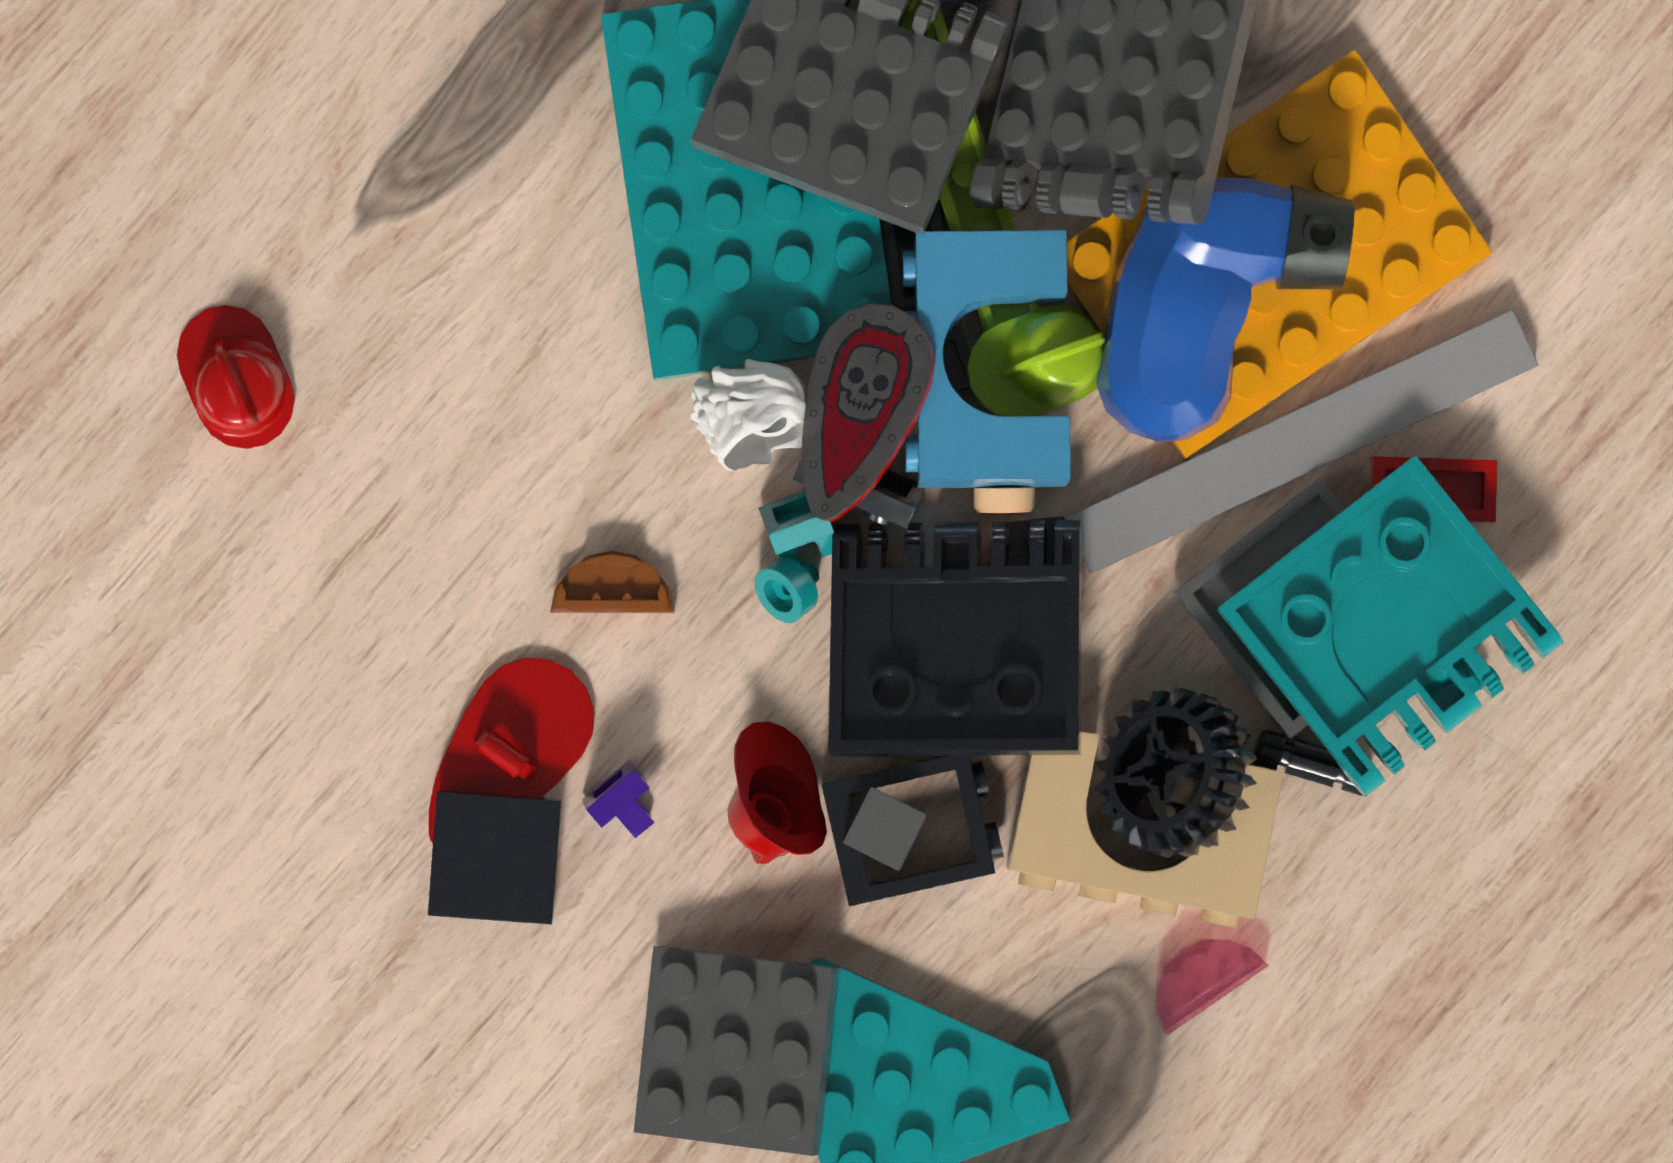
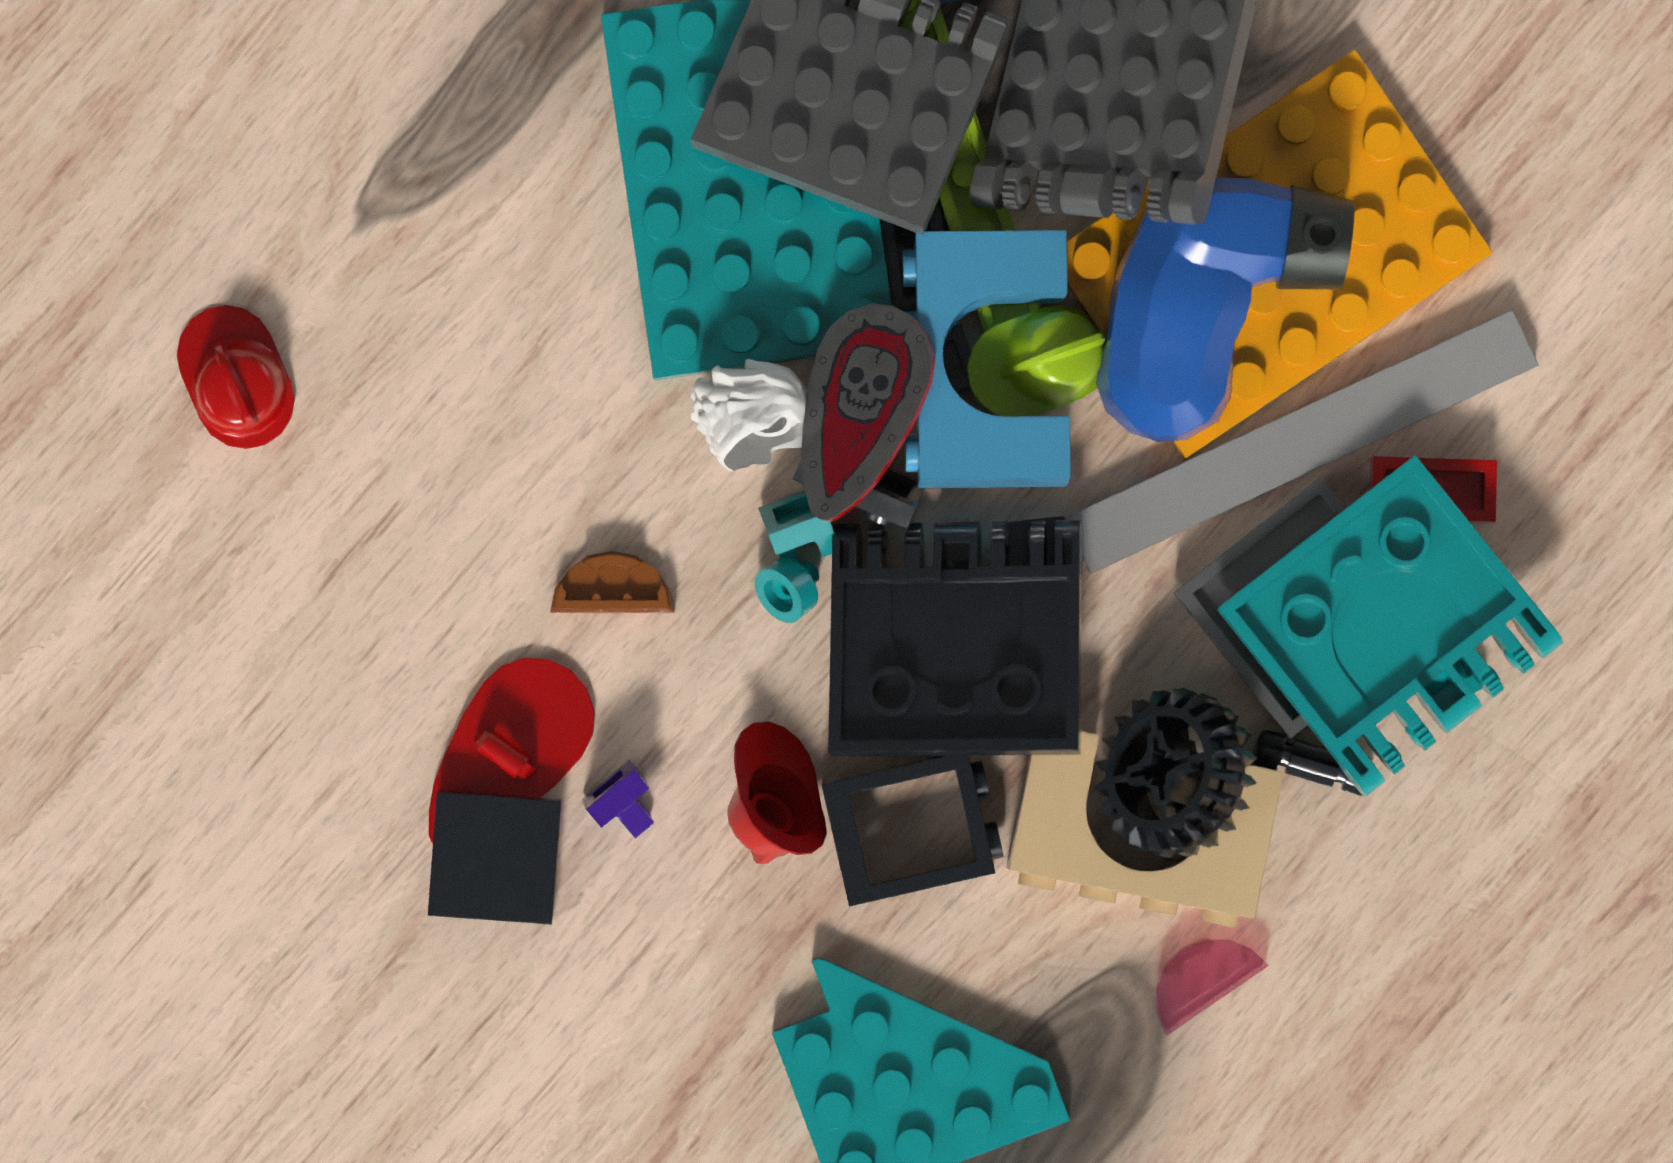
dark grey plate [634,946,839,1156] -> none
dark grey tile [843,786,927,871] -> none
light nougat tile [973,487,1036,513] -> none

